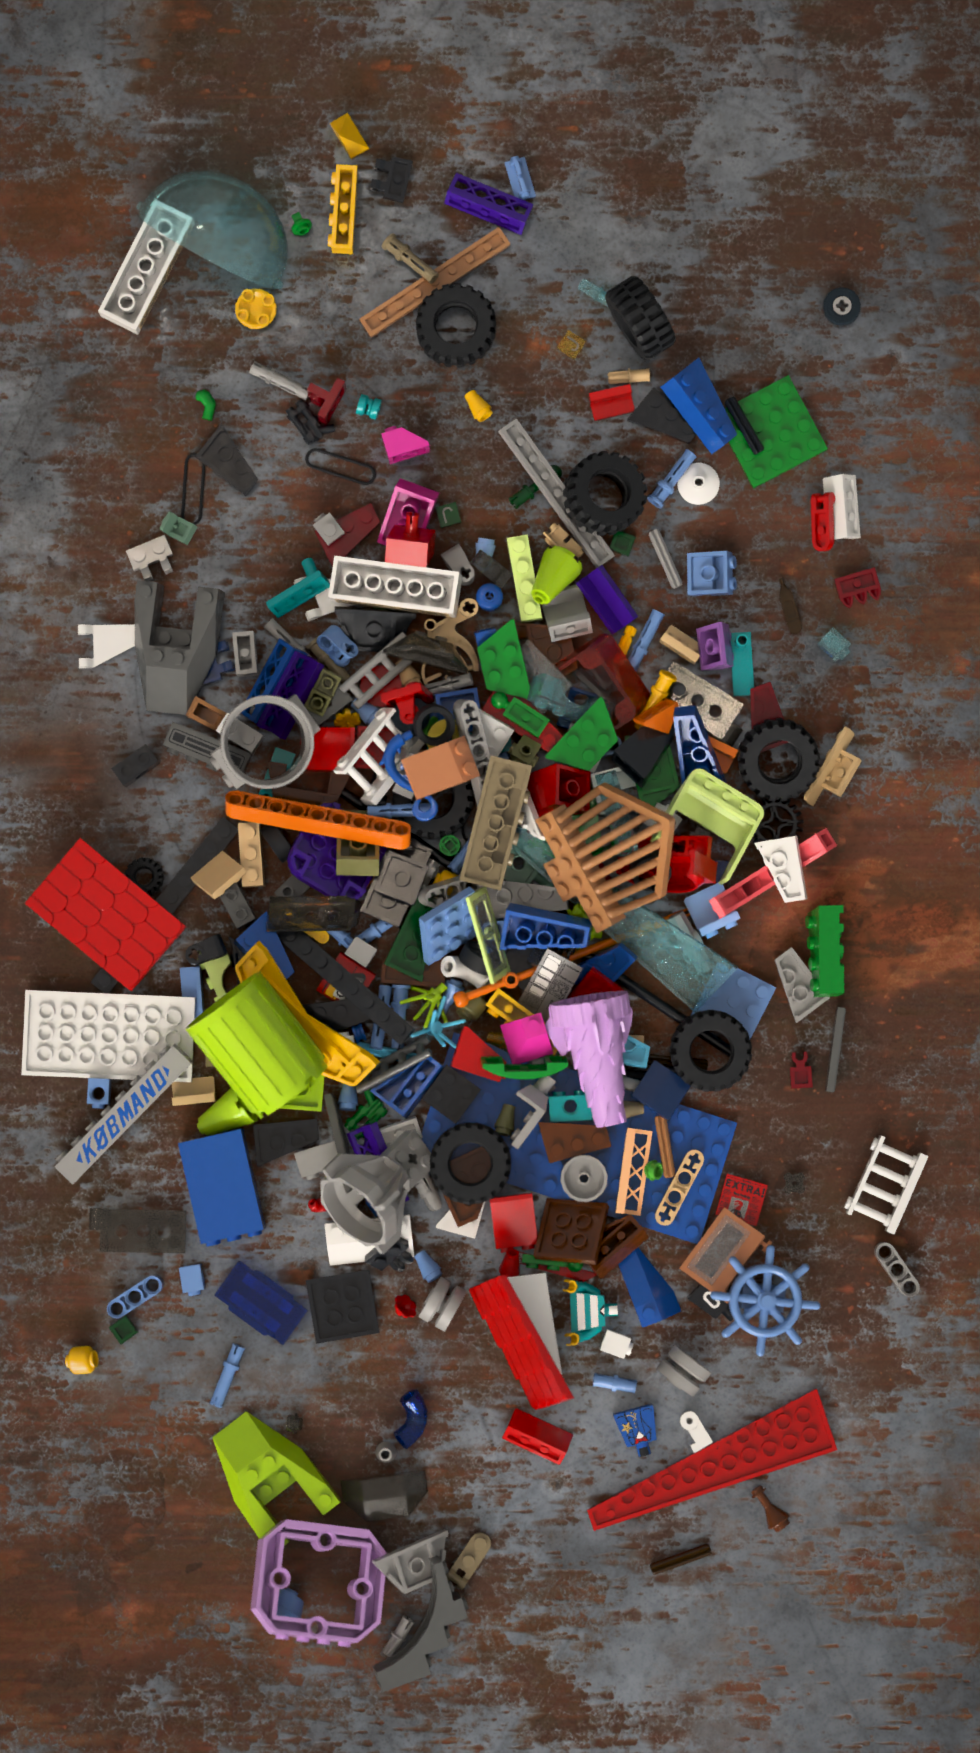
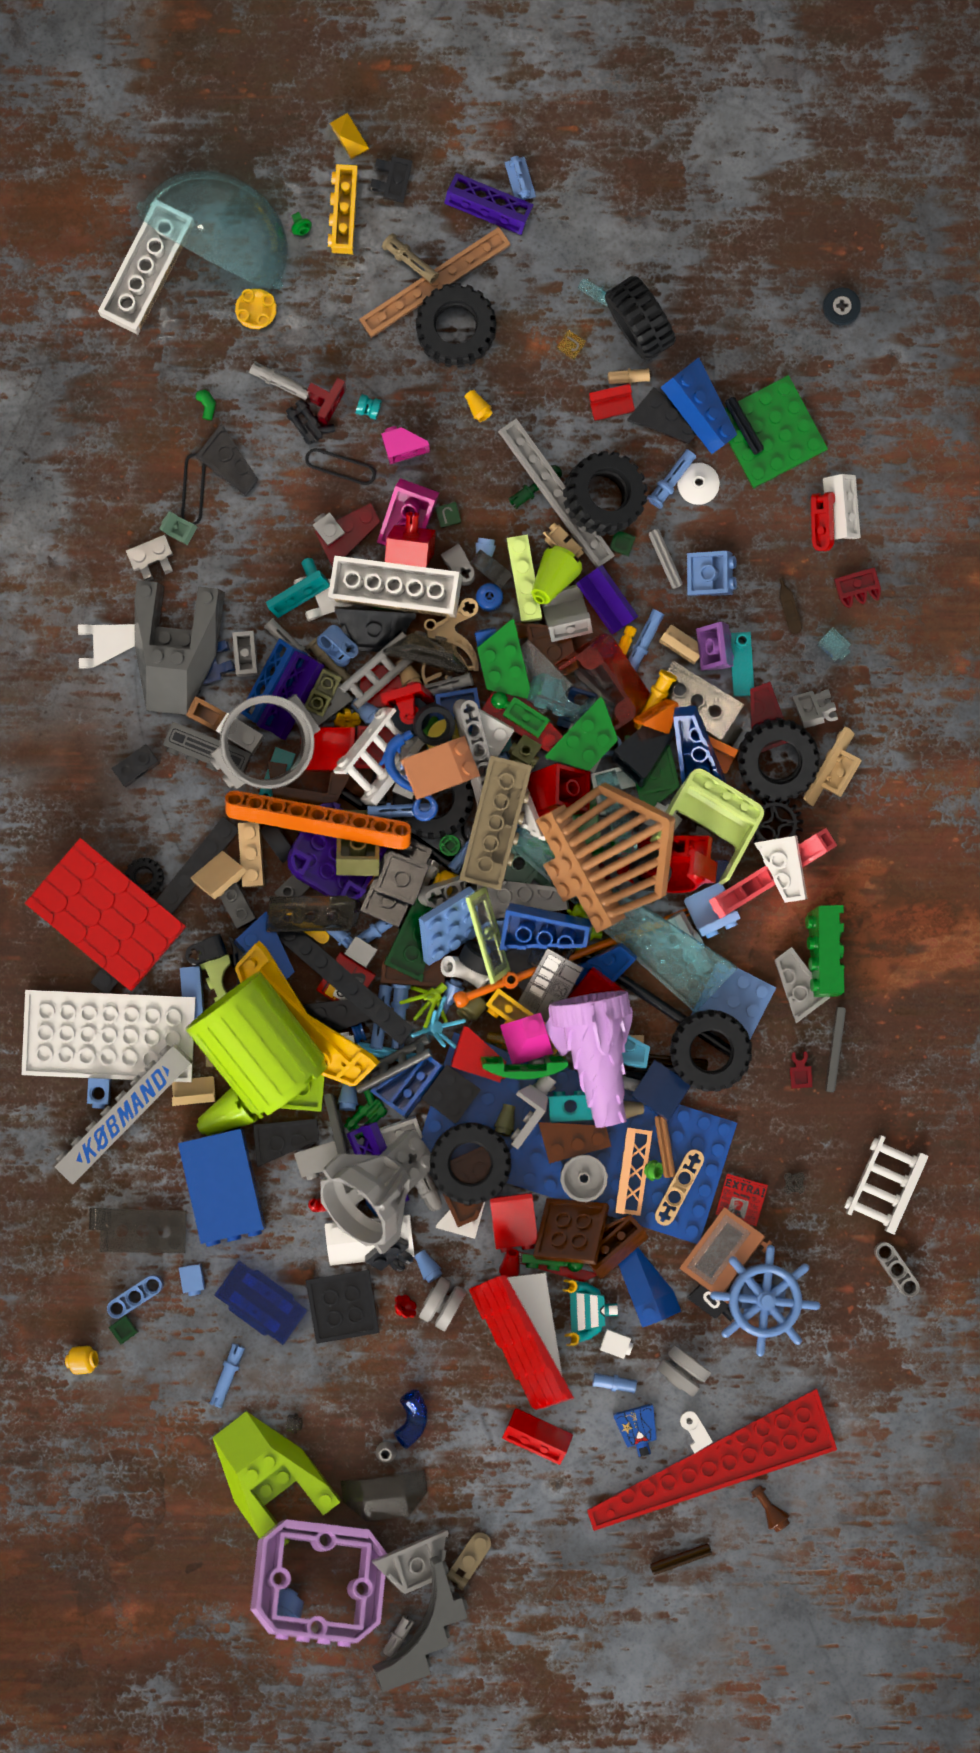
none -> light grey plate [793,689,838,728]

